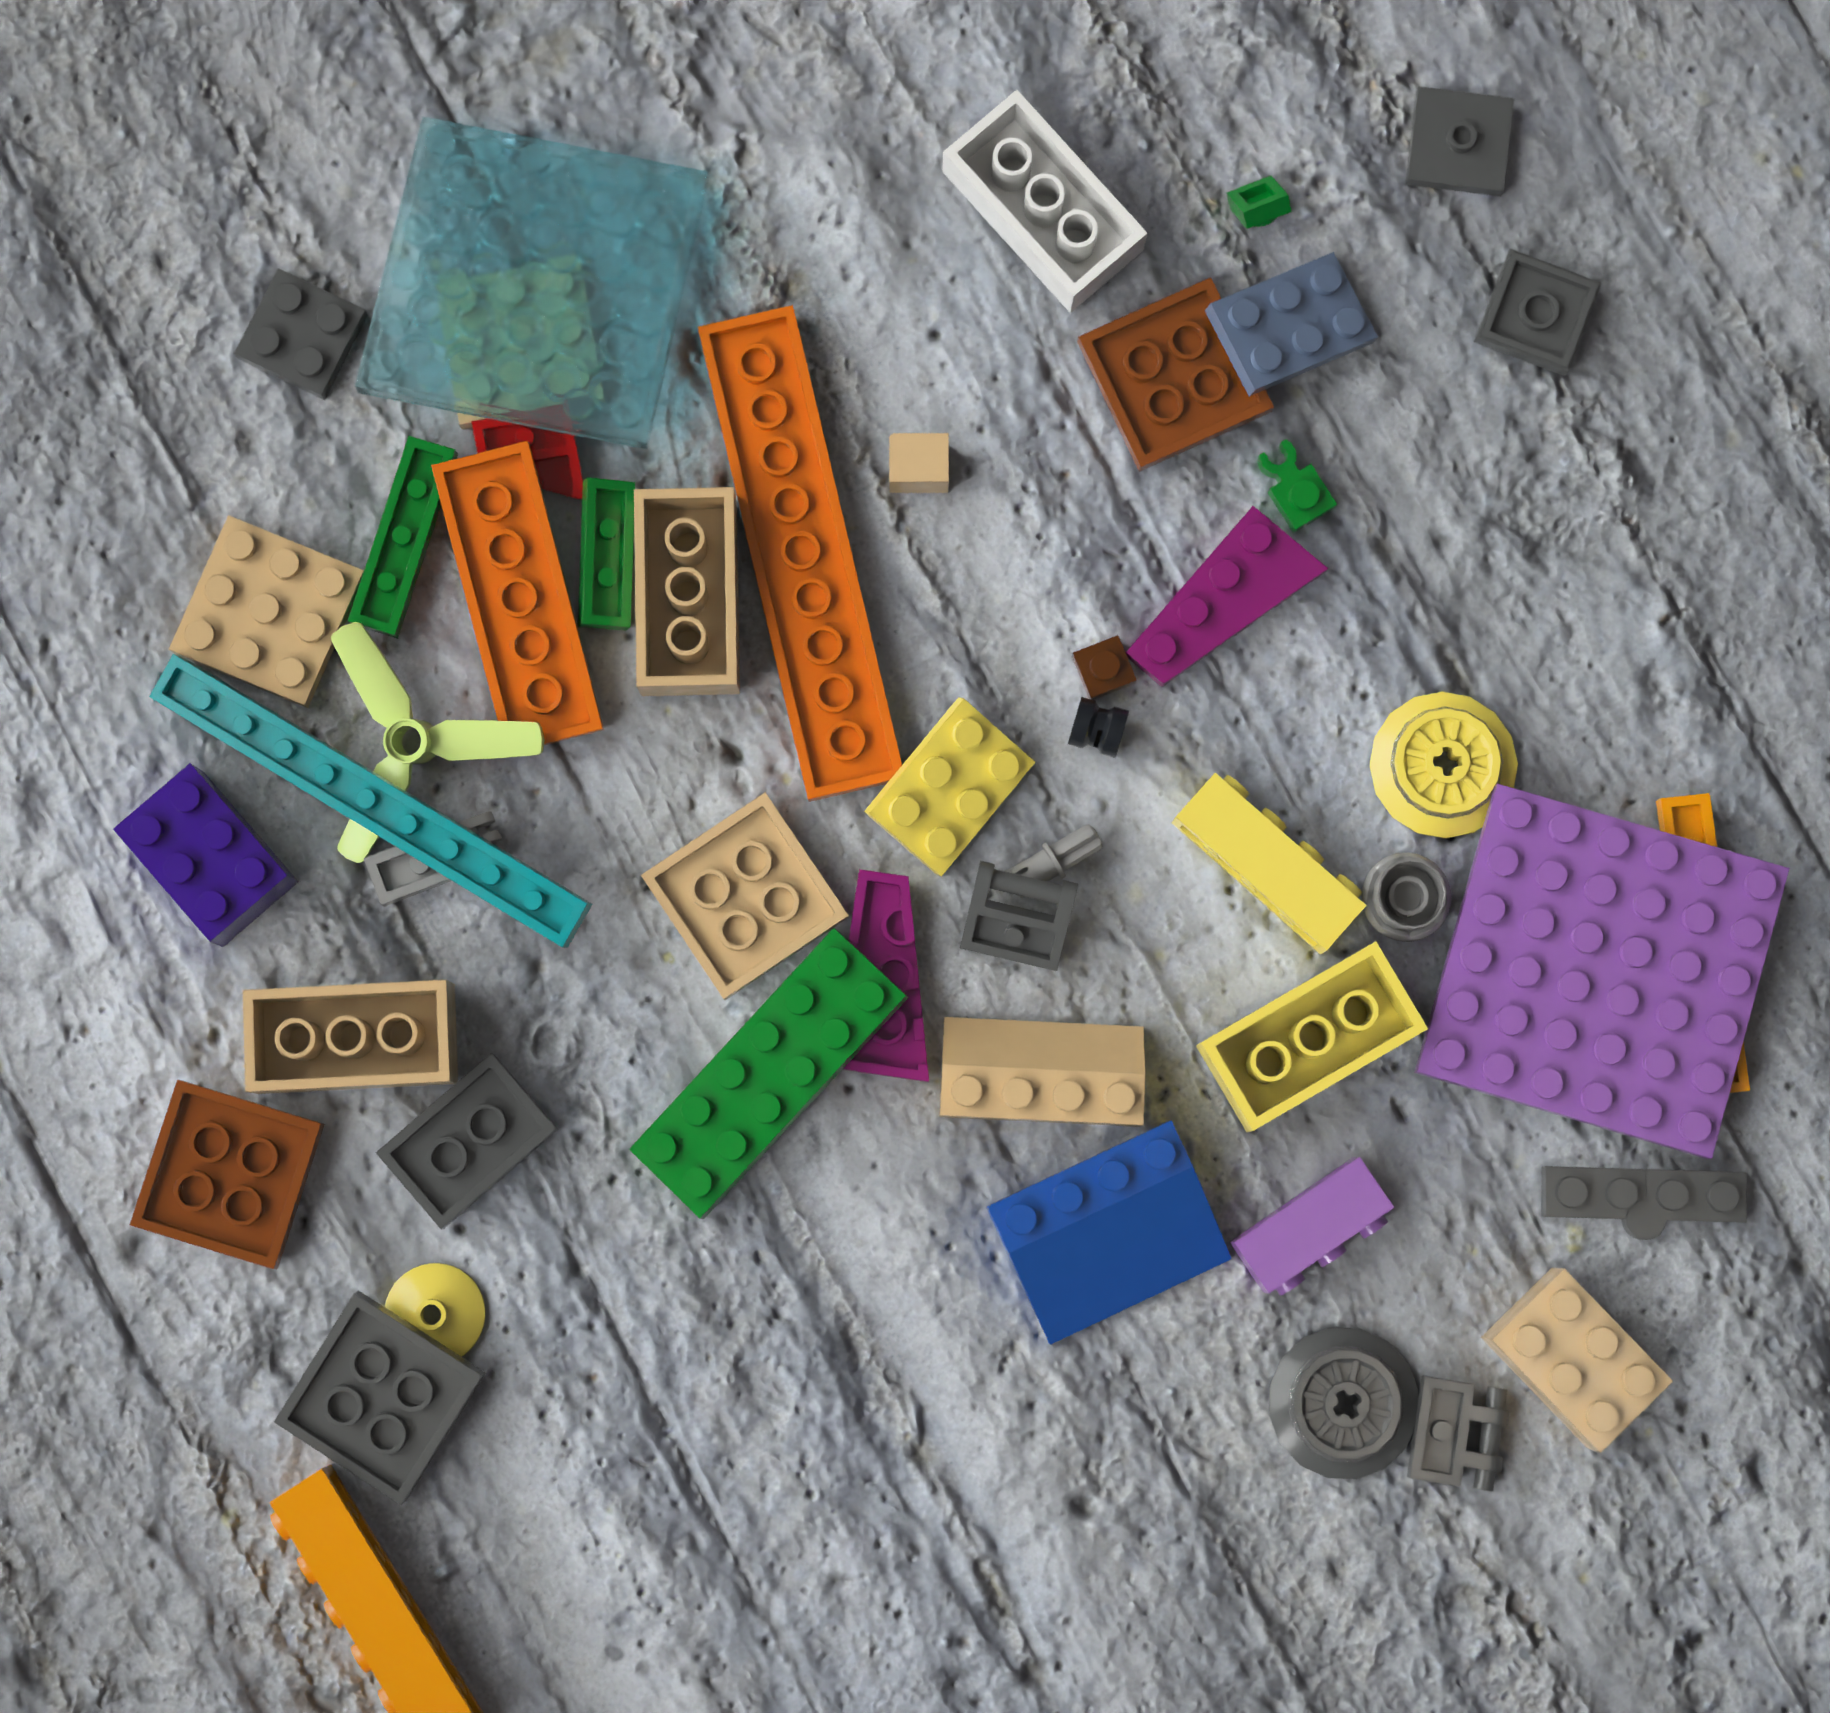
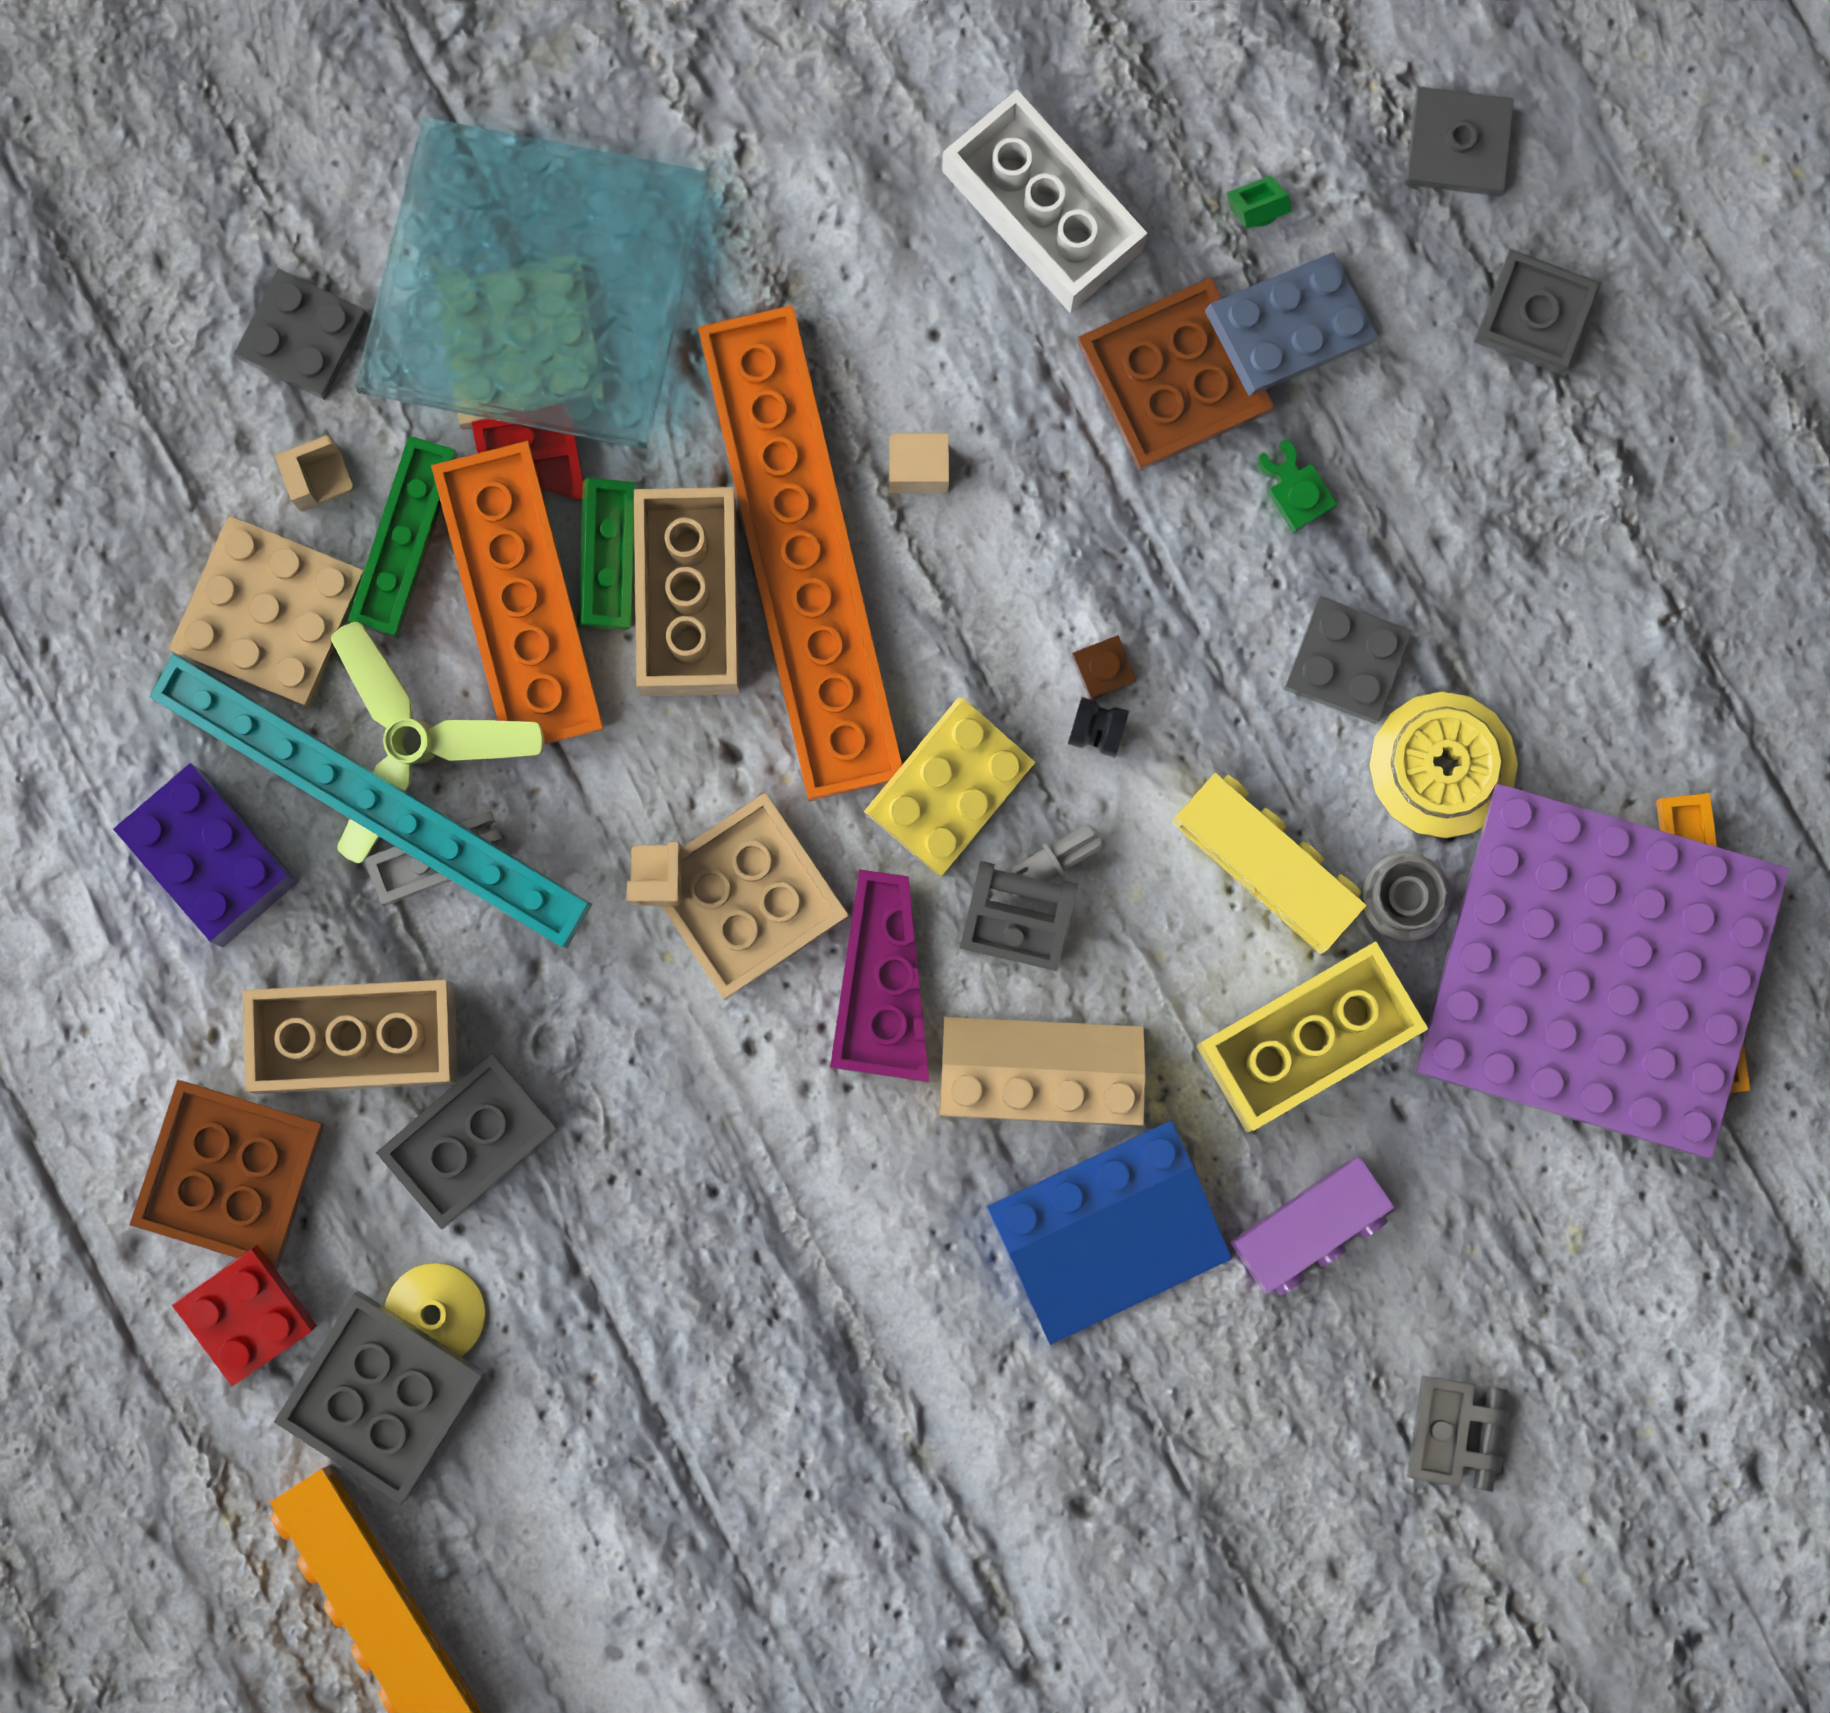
green plate [629,928,909,1219] -> none
magenta wing [1126,506,1328,687] -> none
dark grey piece [1269,1327,1419,1479] -> none
tan brick [1481,1268,1673,1453] -> none
dark grey hinge [1541,1166,1747,1240] -> none
none -> red plate [172,1245,317,1387]
none -> tan panel [274,435,354,511]
none -> tan panel [627,841,682,906]
none -> dark grey plate [1284,596,1413,724]

